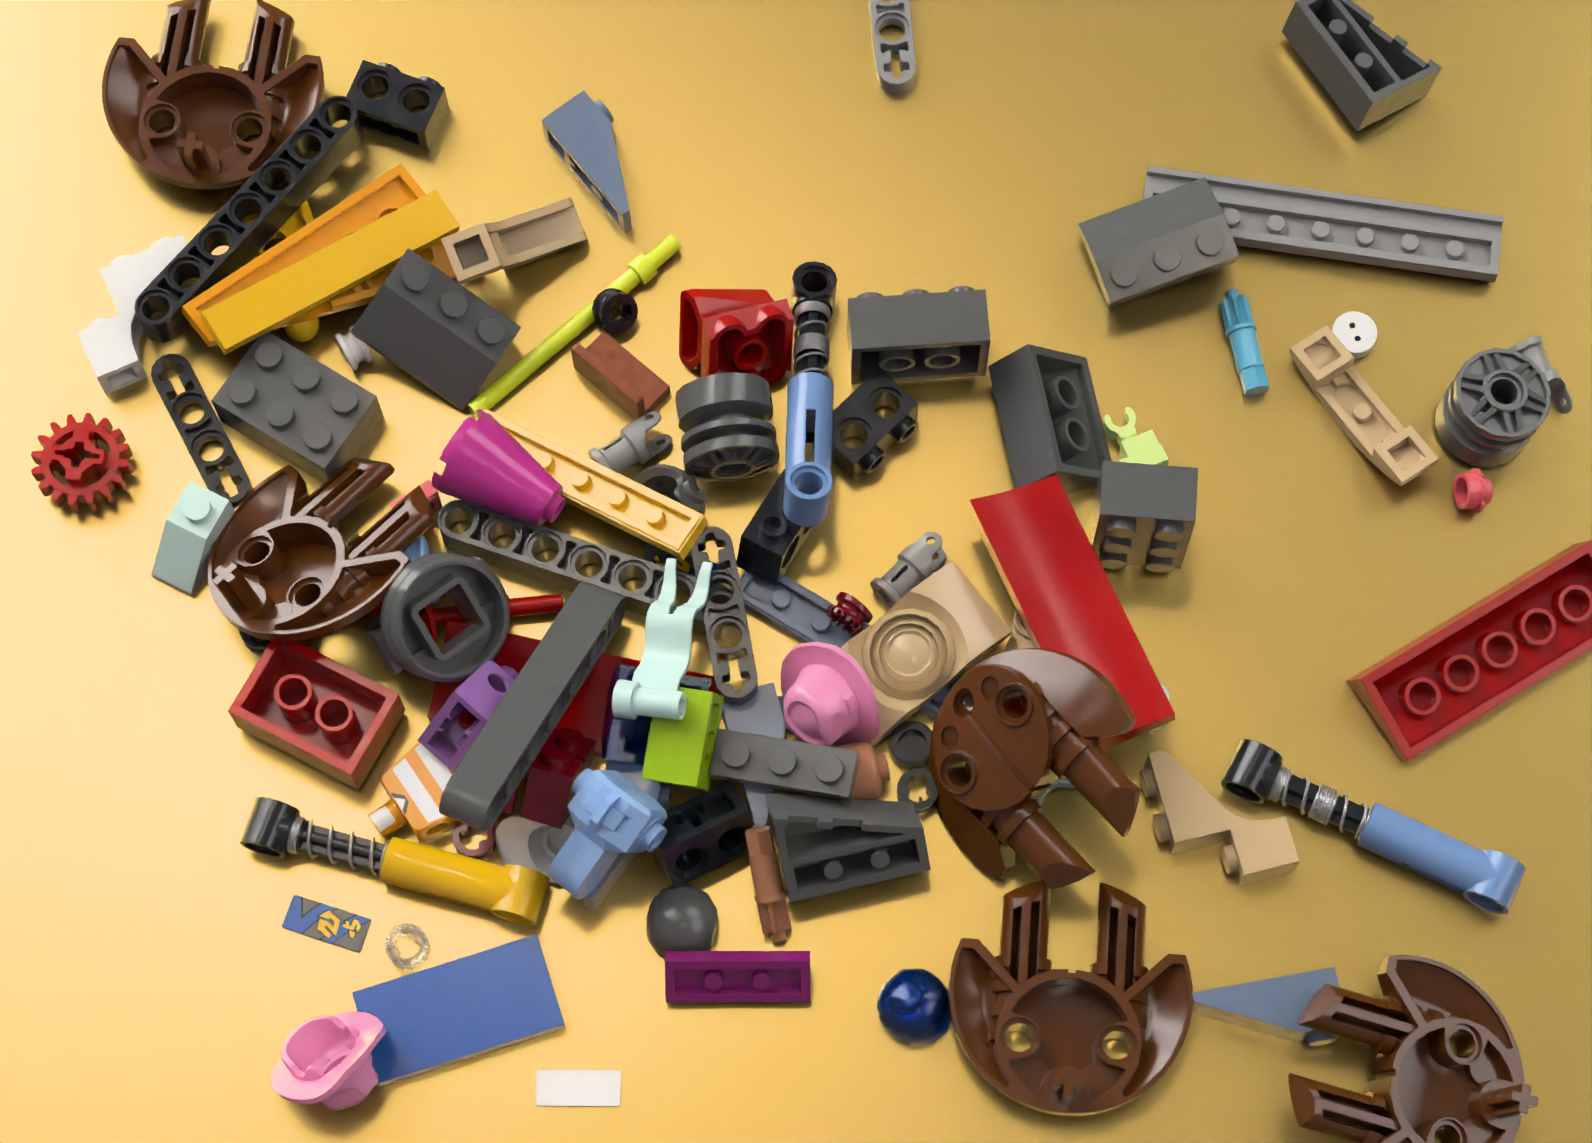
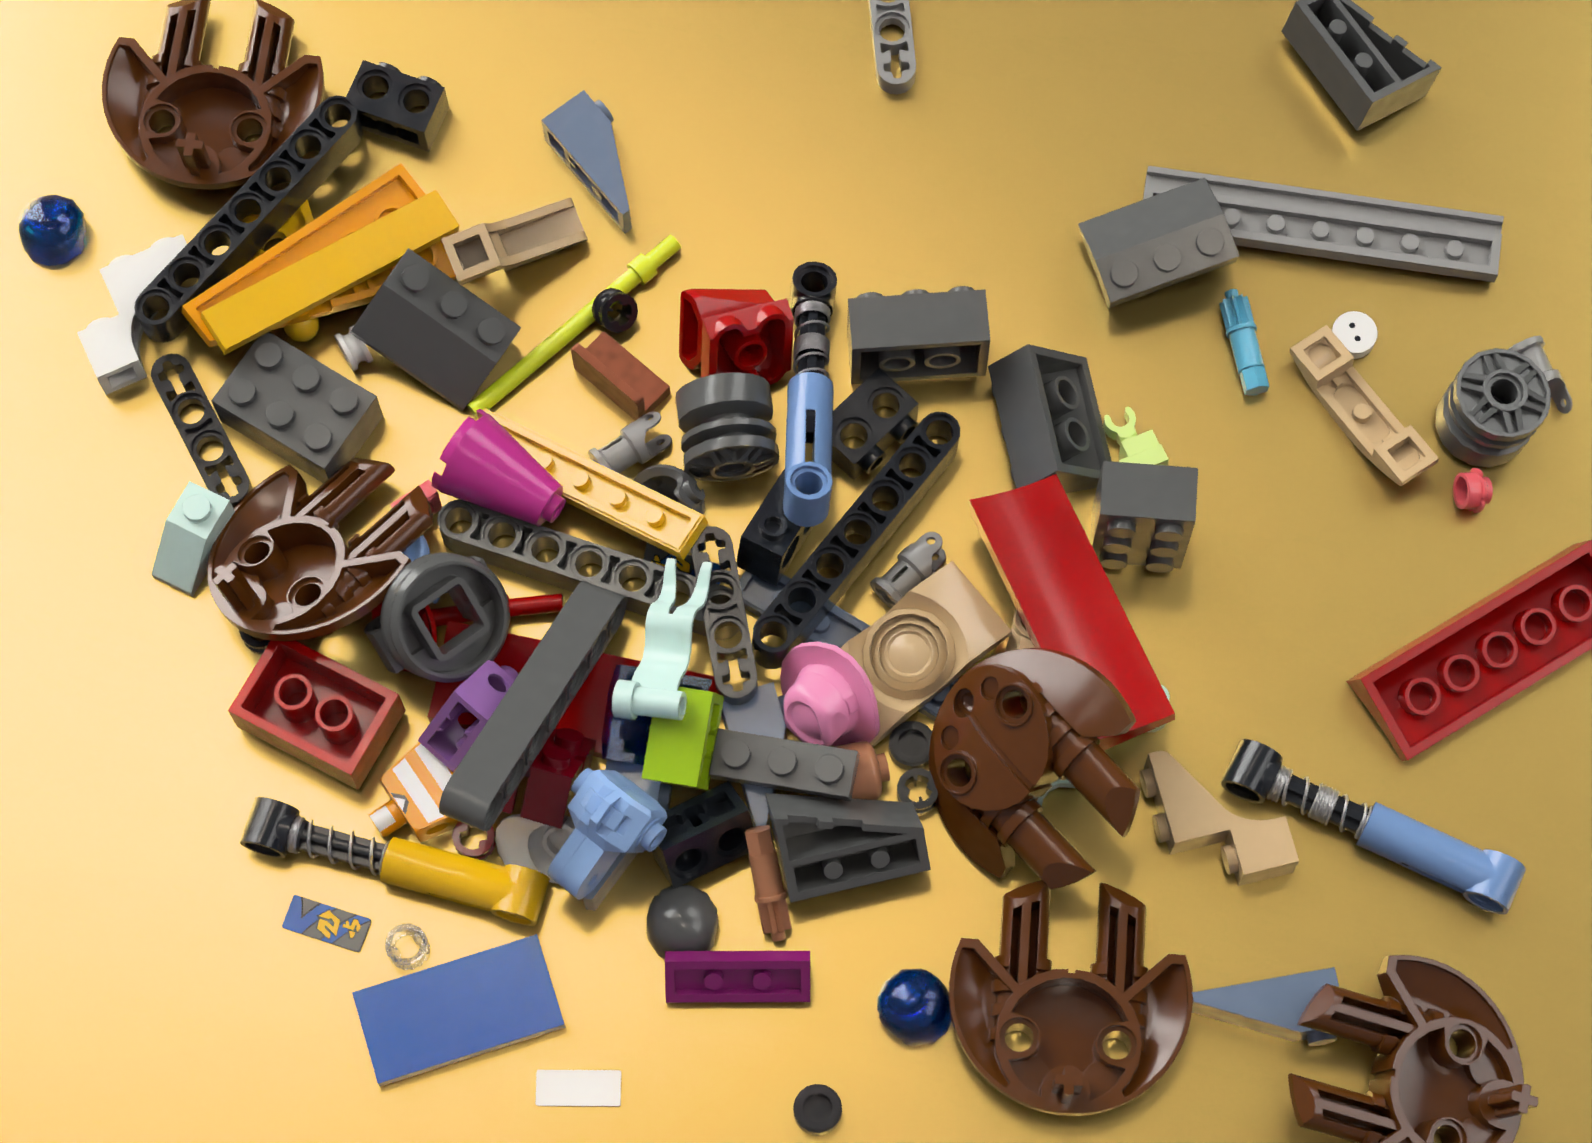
red gear [31,413,133,513] -> none
bright pink hat [270,1011,387,1111] -> none
dark red bush [826,592,873,636] -> none
none -> clear blue hair [18,194,87,266]
none -> black beam [752,412,960,669]
none -> black tile [793,1084,842,1136]

